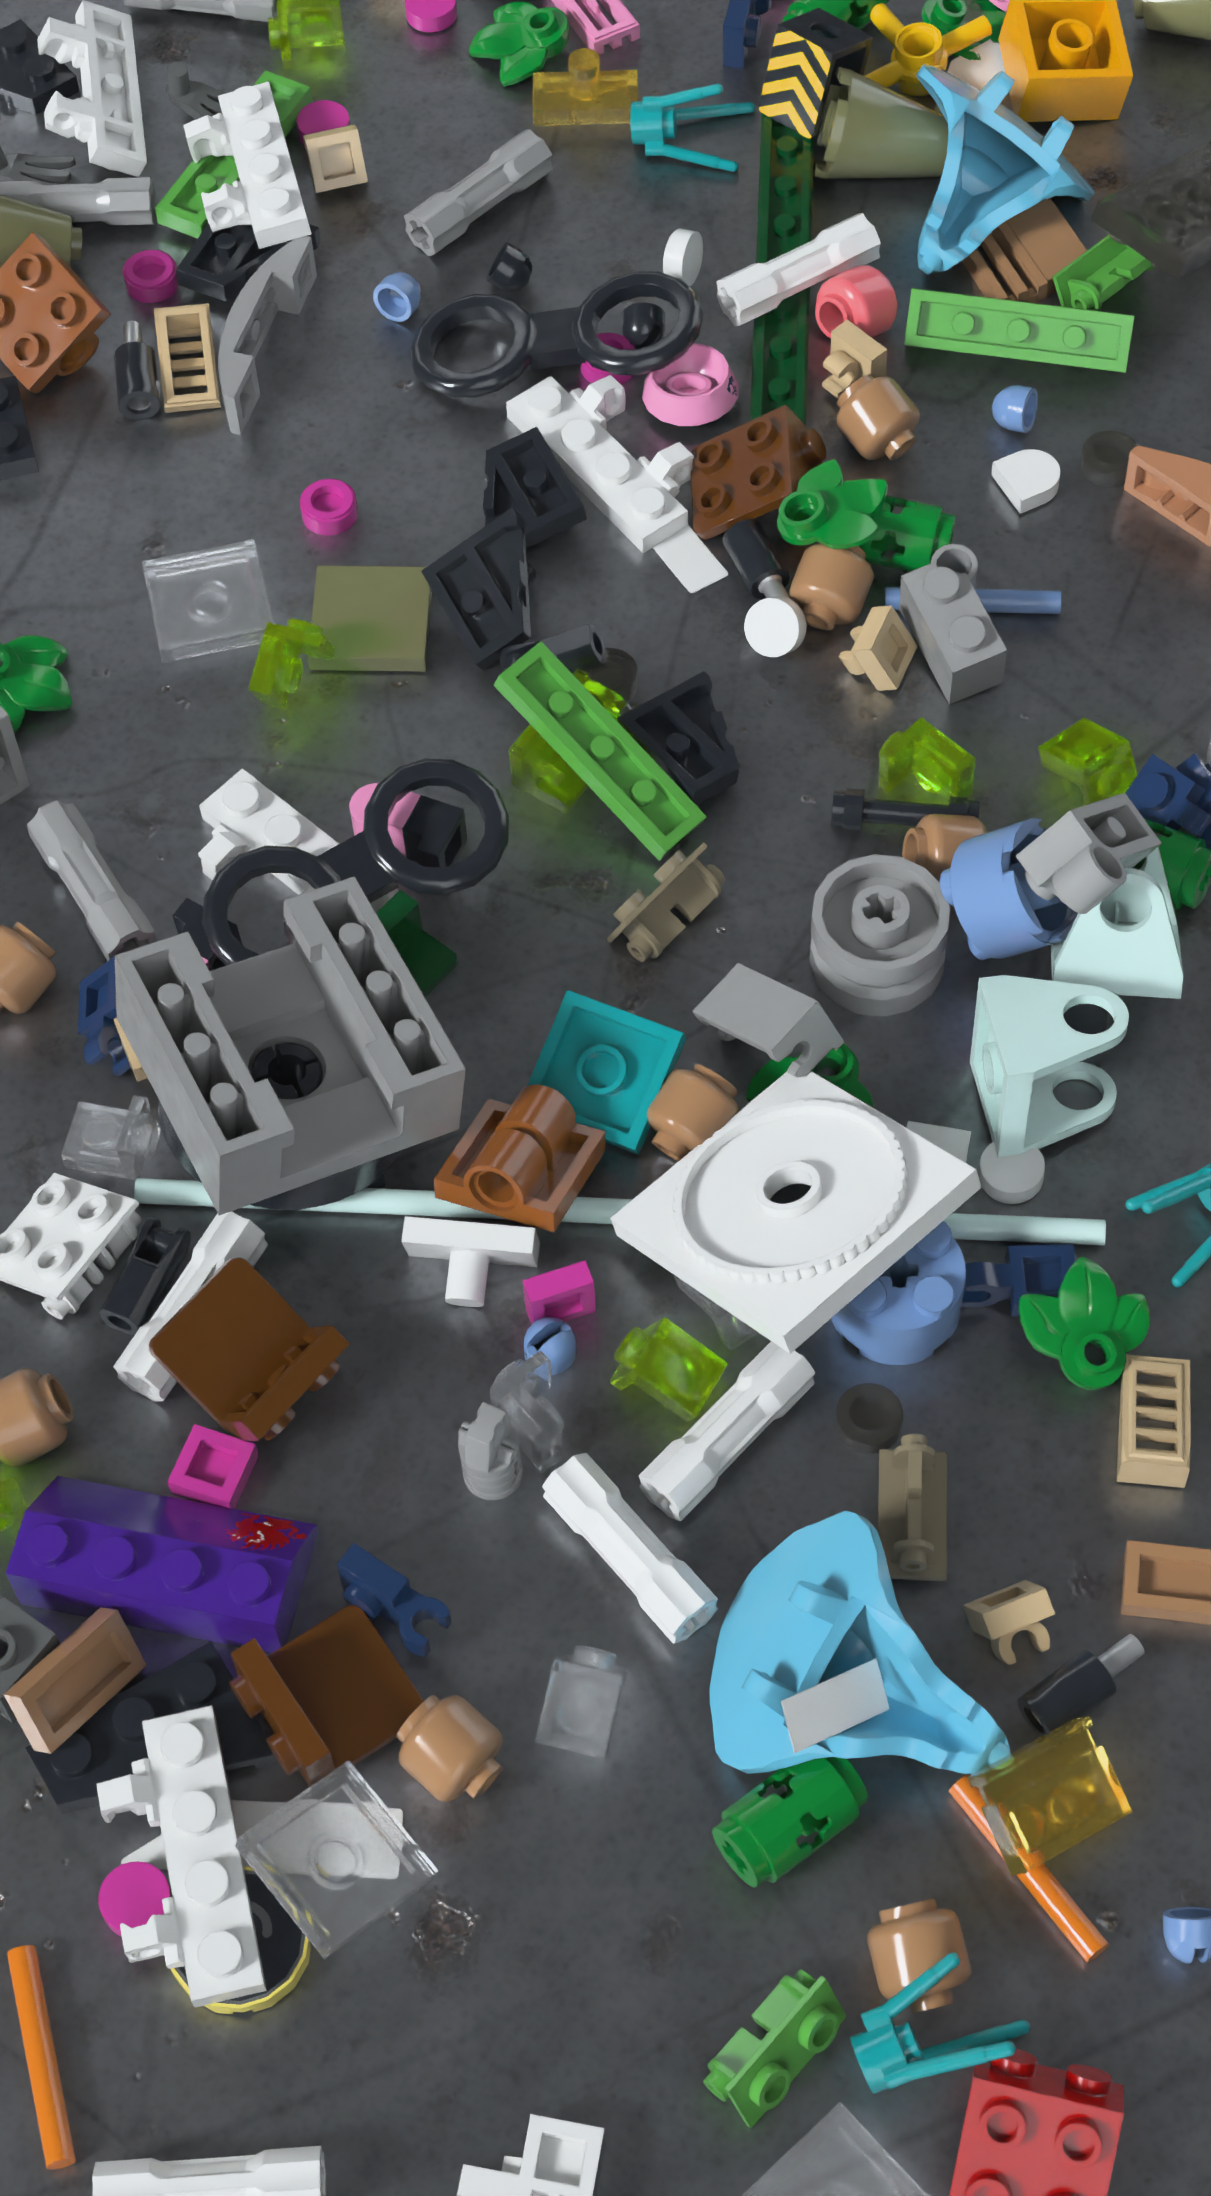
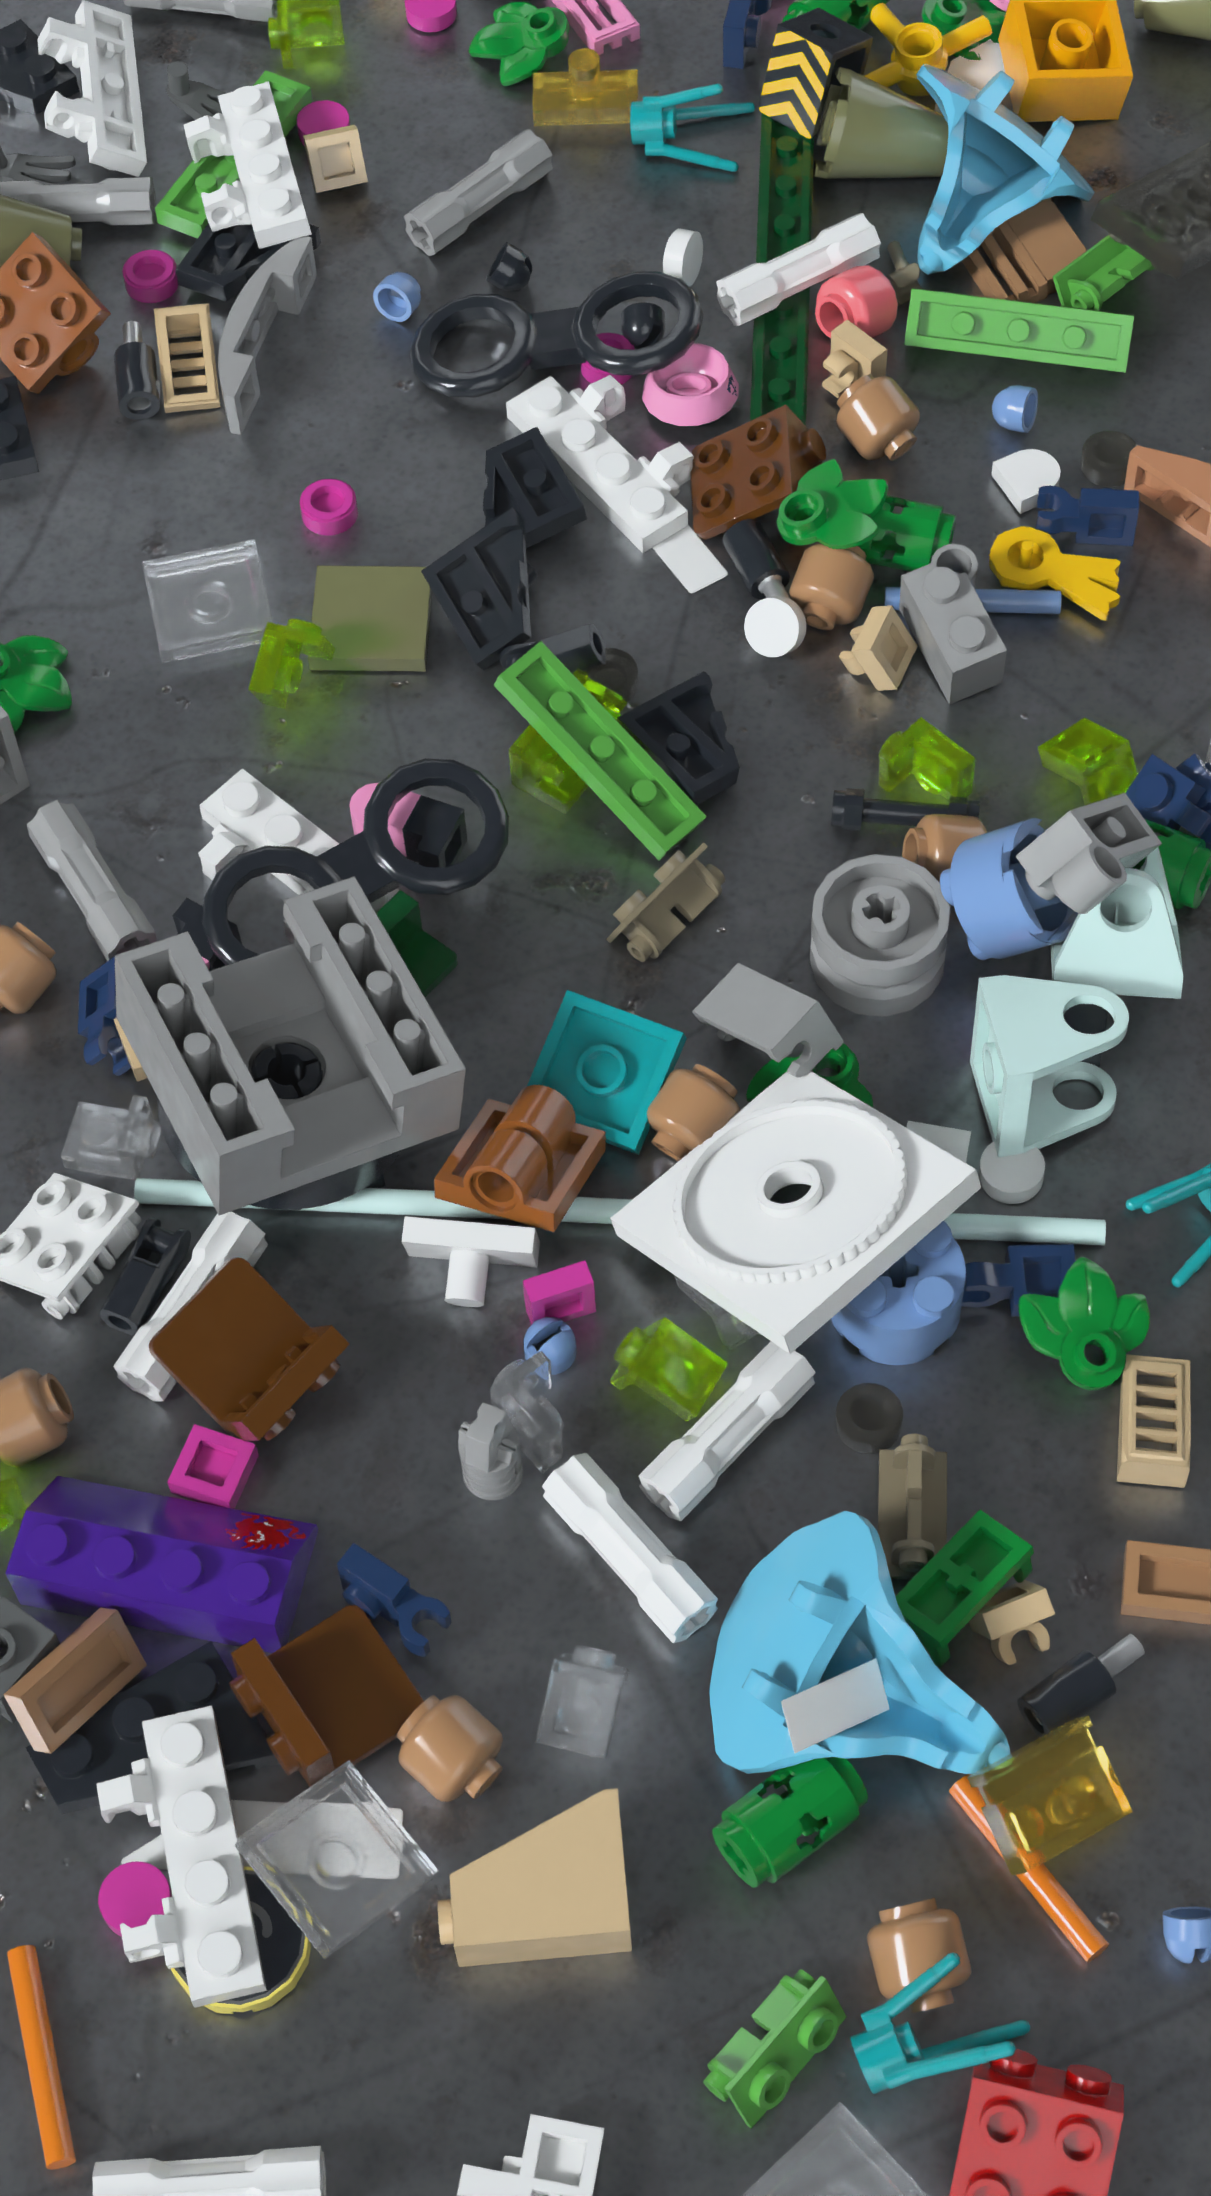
none -> tan slope [438,1788,632,1967]
none -> dark tan hand [886,241,923,305]
none -> green hinge [895,1510,1034,1669]
none -> yellow piece [989,526,1121,621]
none -> dark blue plate [1036,485,1139,546]

